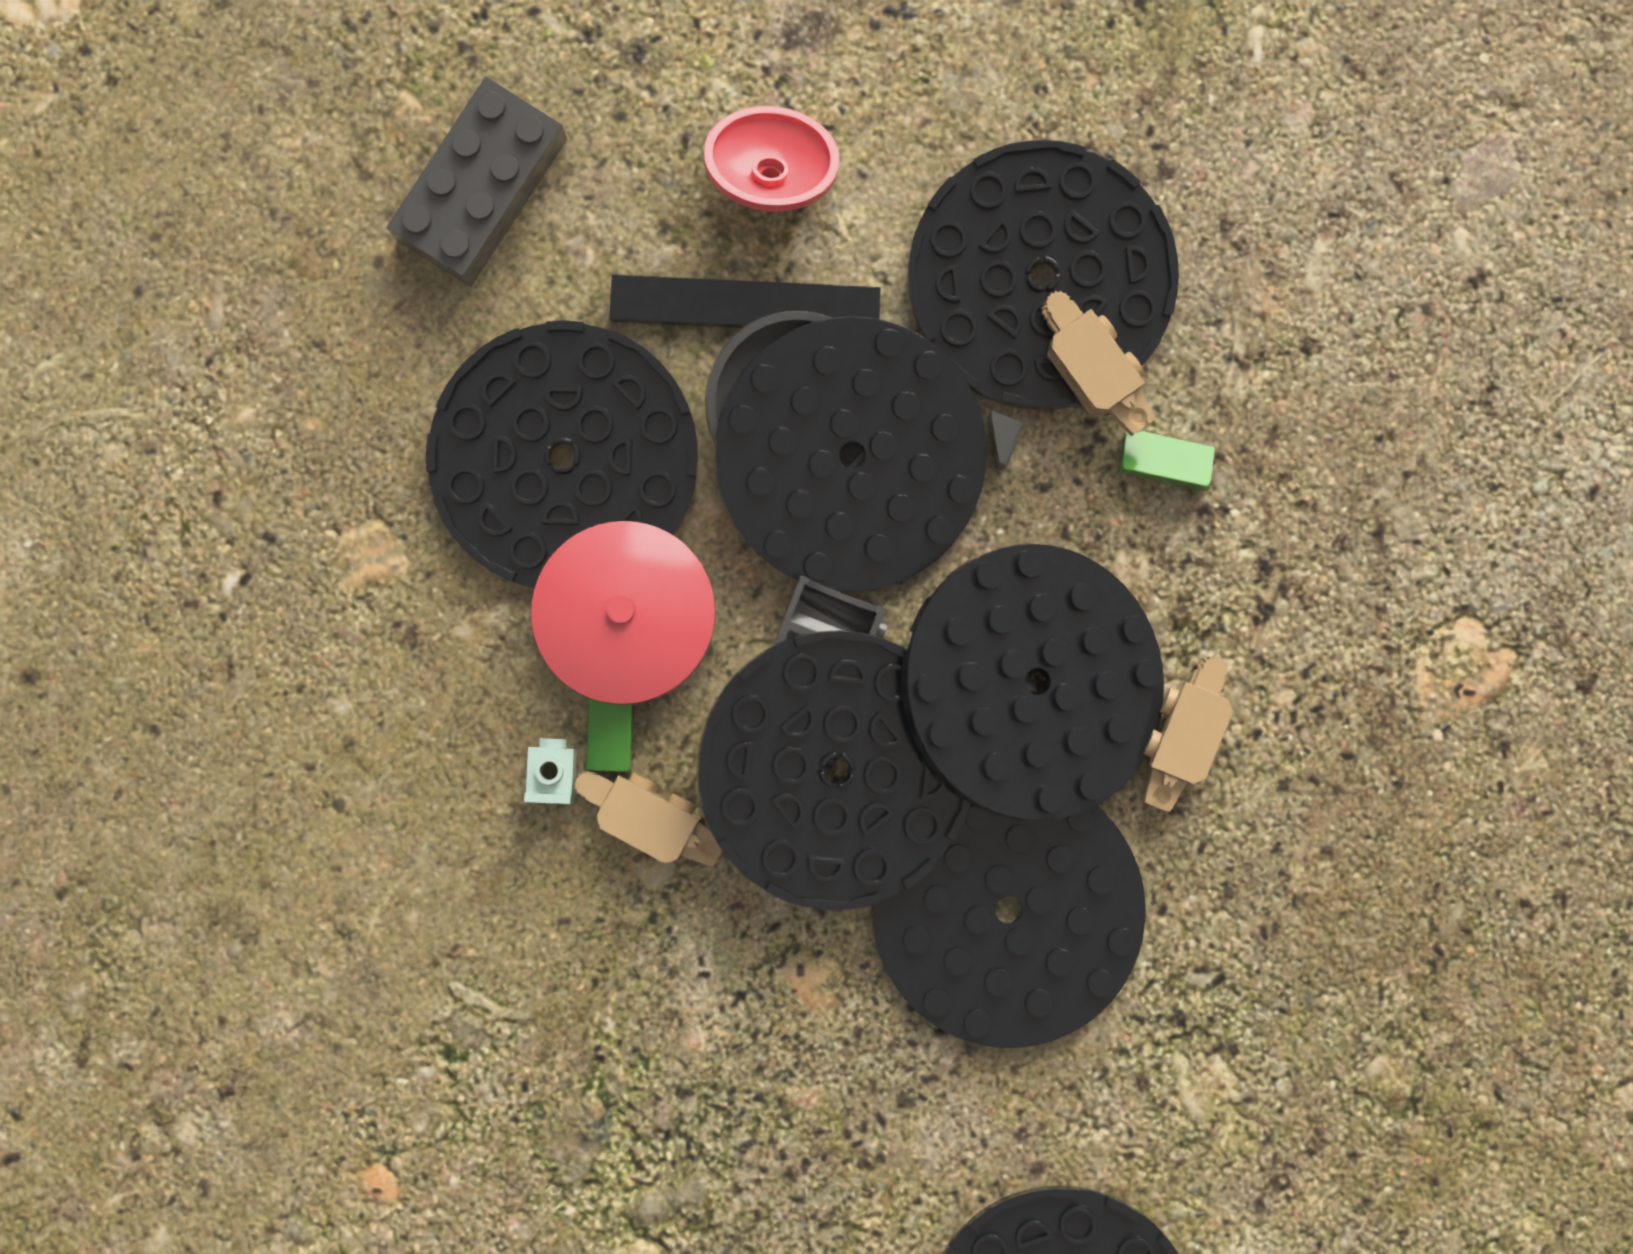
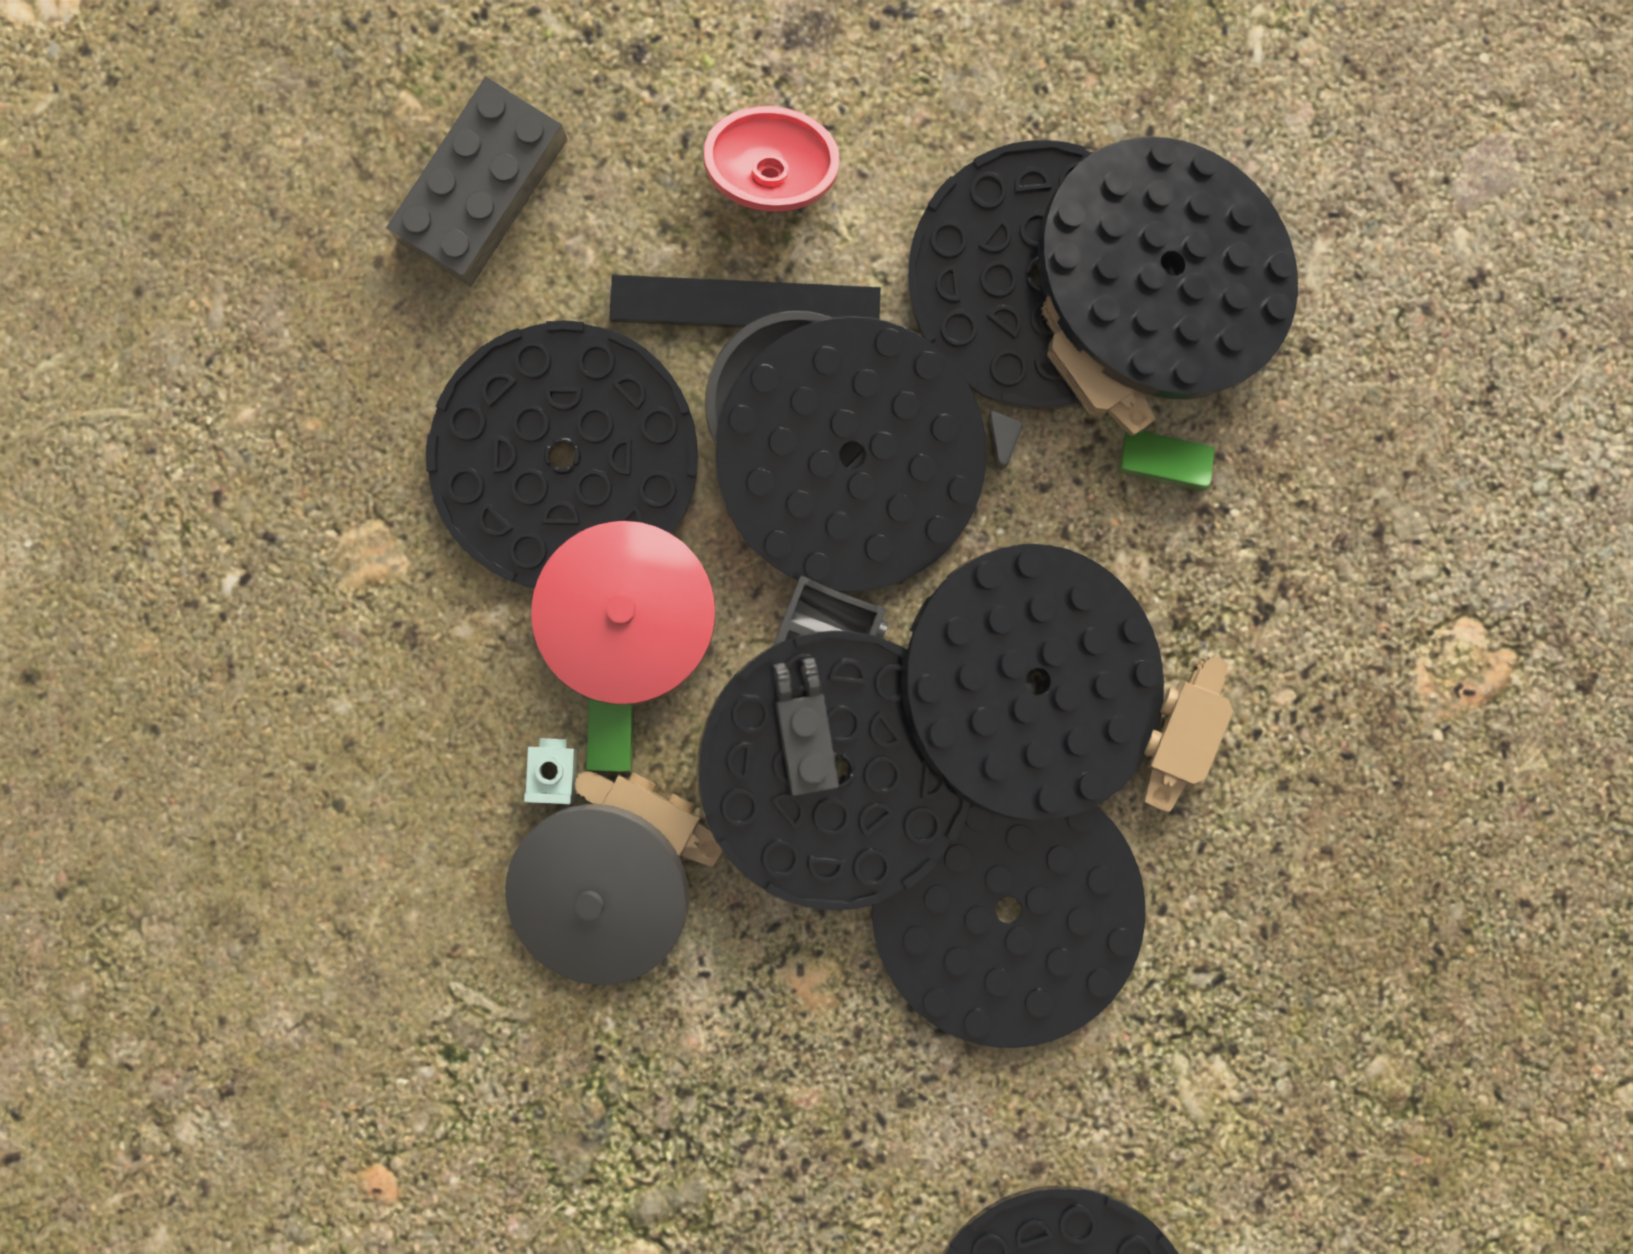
none -> dark grey dish [505,804,689,985]
none -> dark grey hinge [773,658,839,796]
none -> black plate [1038,137,1298,399]

